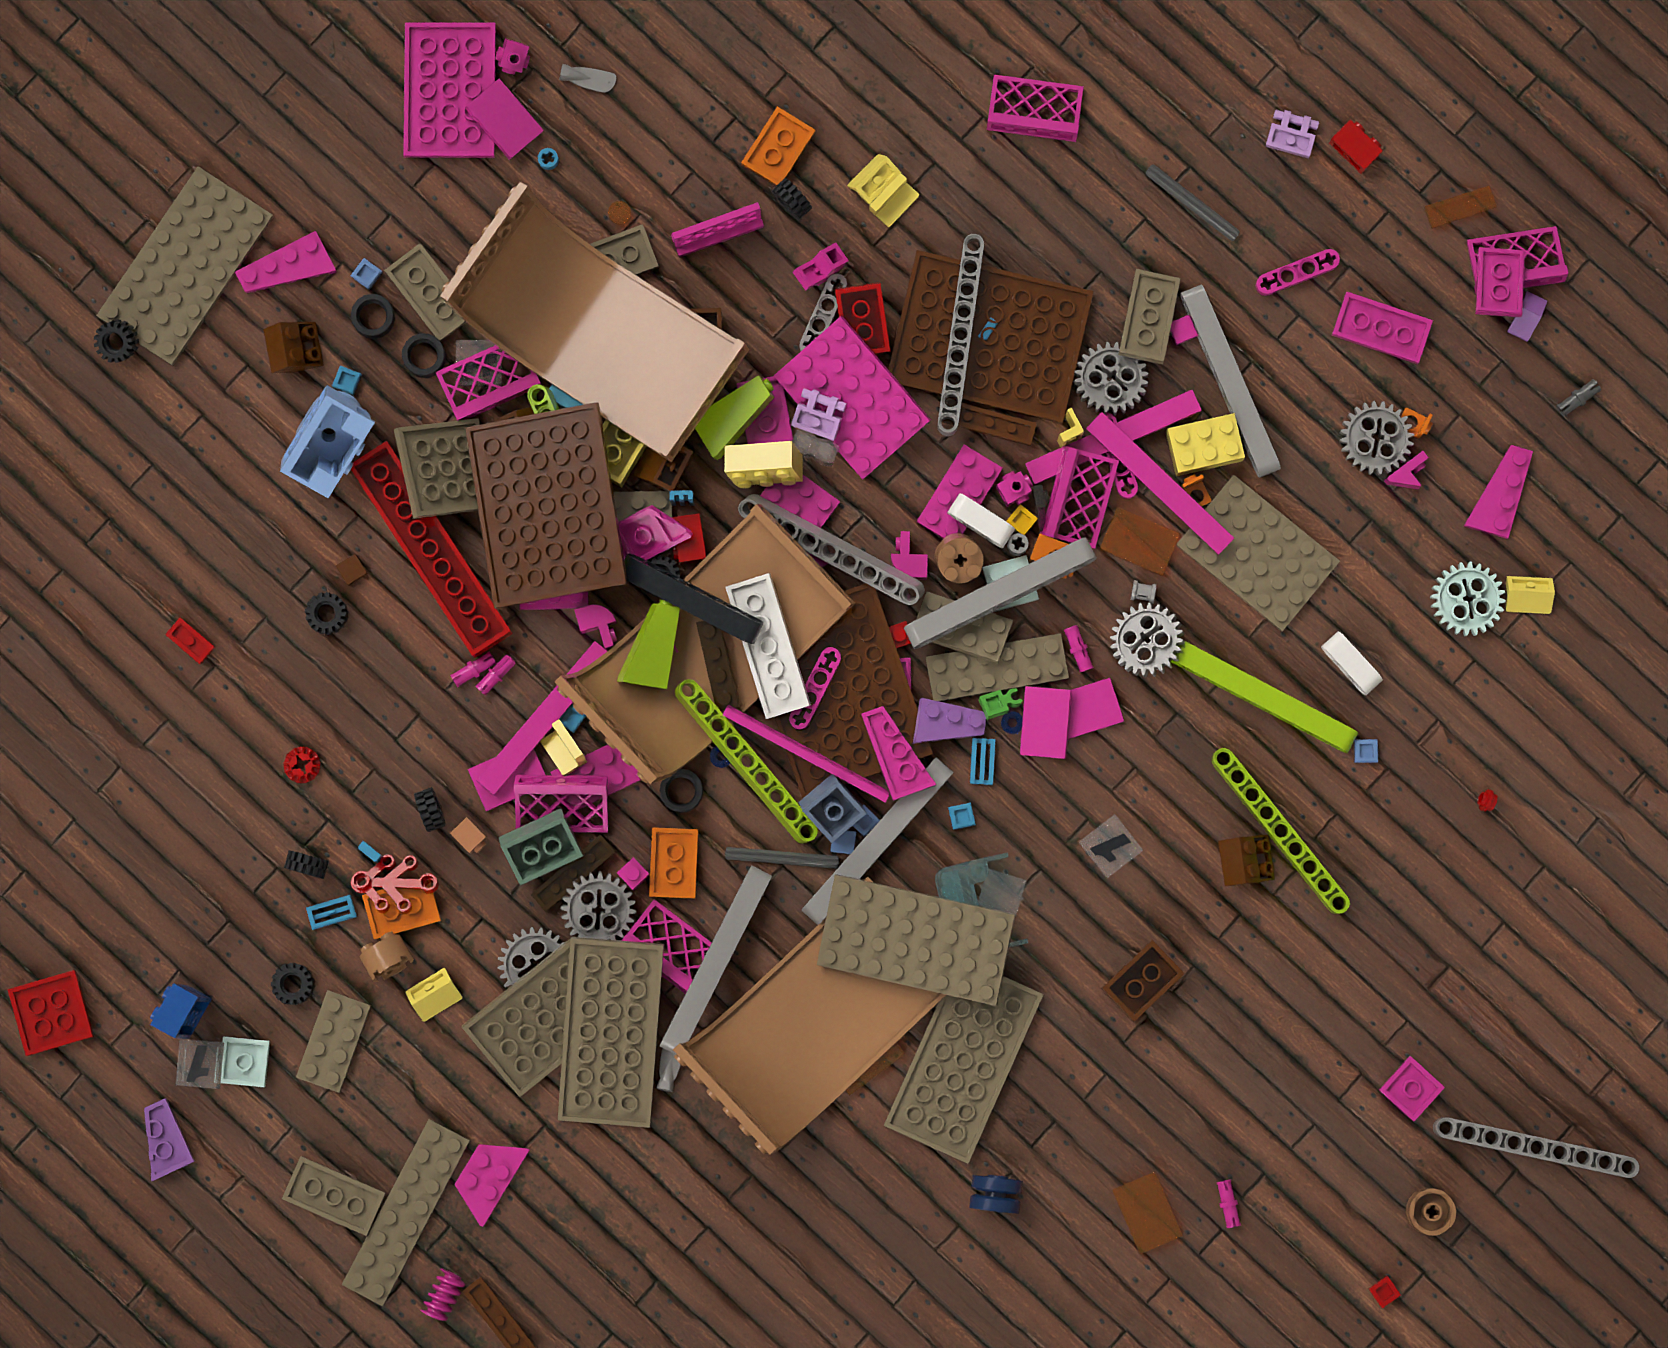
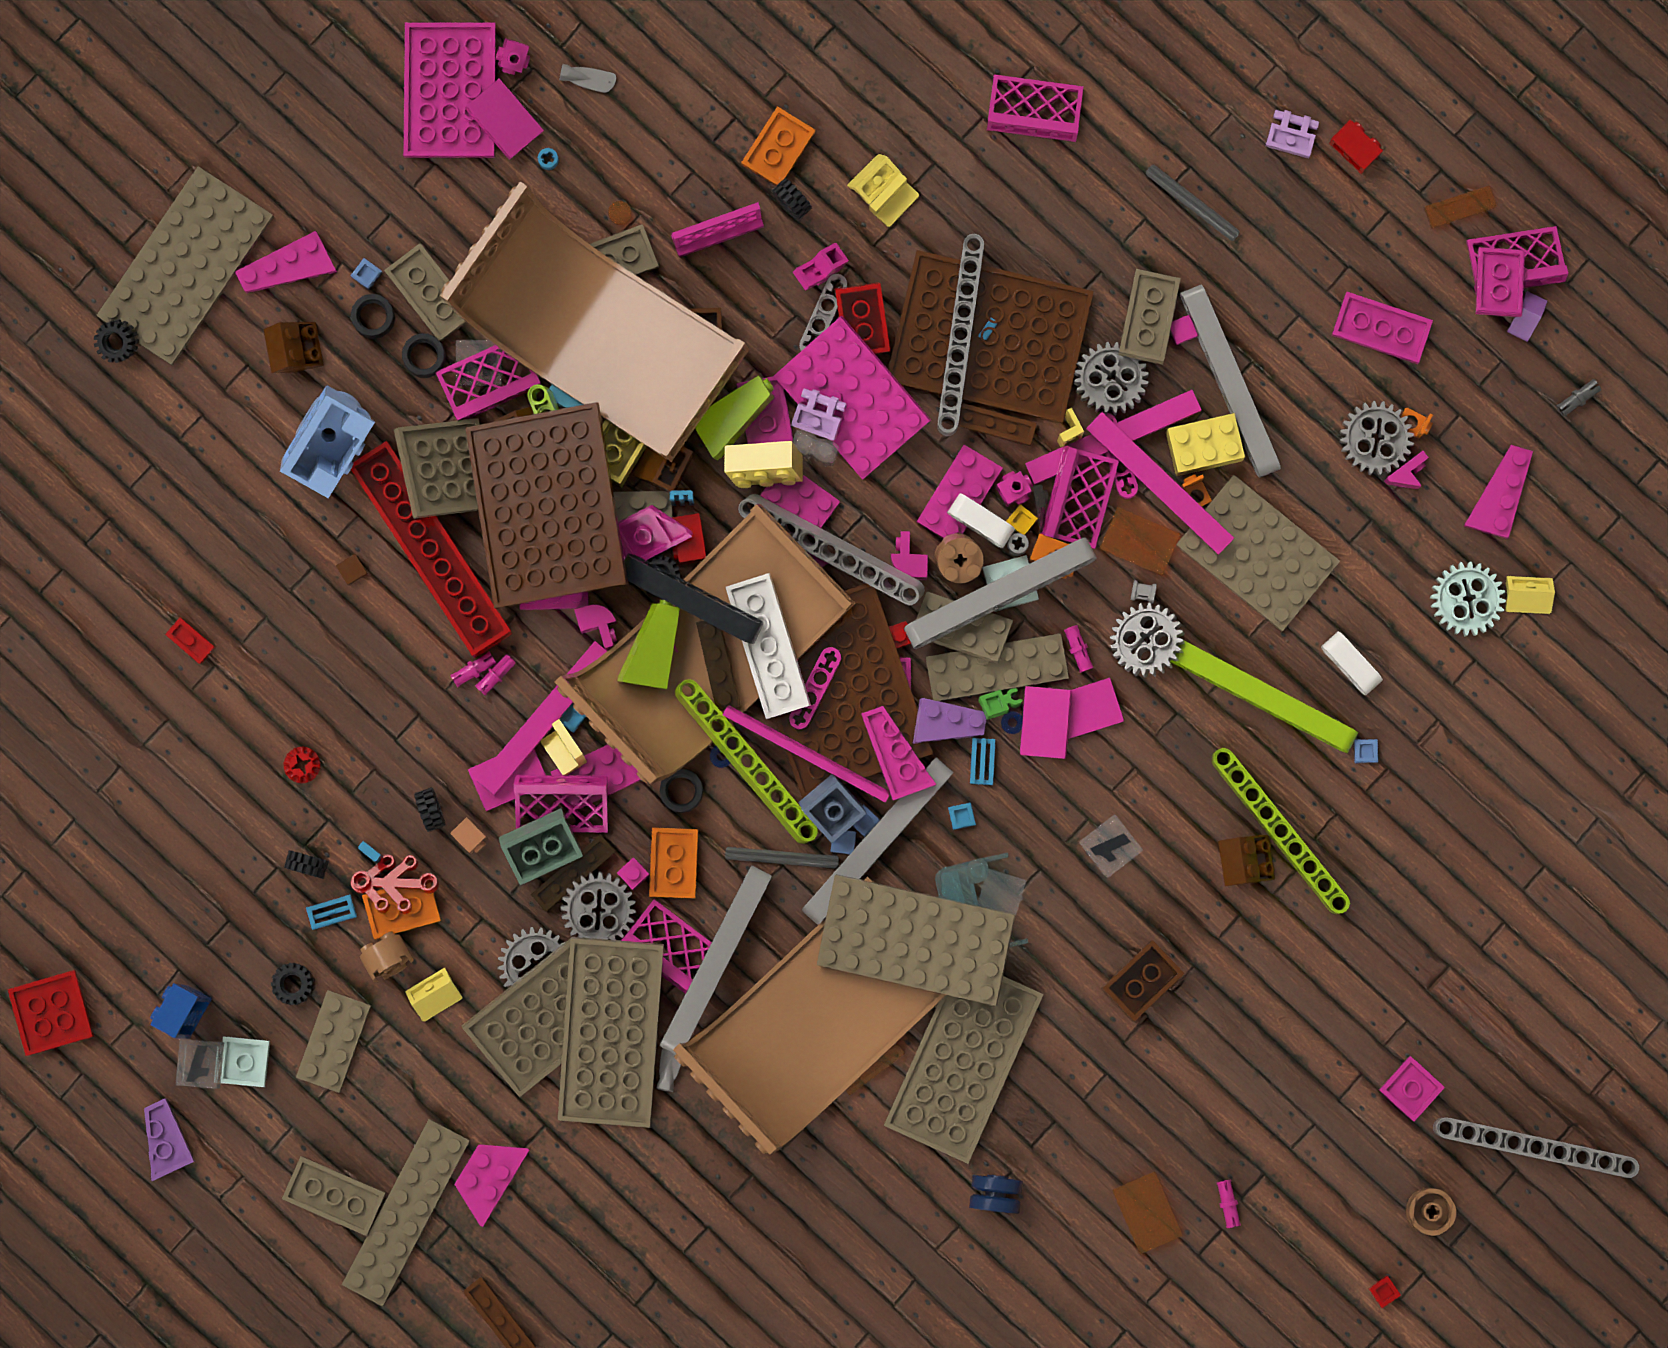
black tyre [305,592,348,635] -> none
dark azure tile [332,366,362,396] -> none
dark pink piece [420,1268,465,1321] -> none
dark pink beam [1255,249,1340,296] -> none
red plate [1477,789,1498,812] -> none

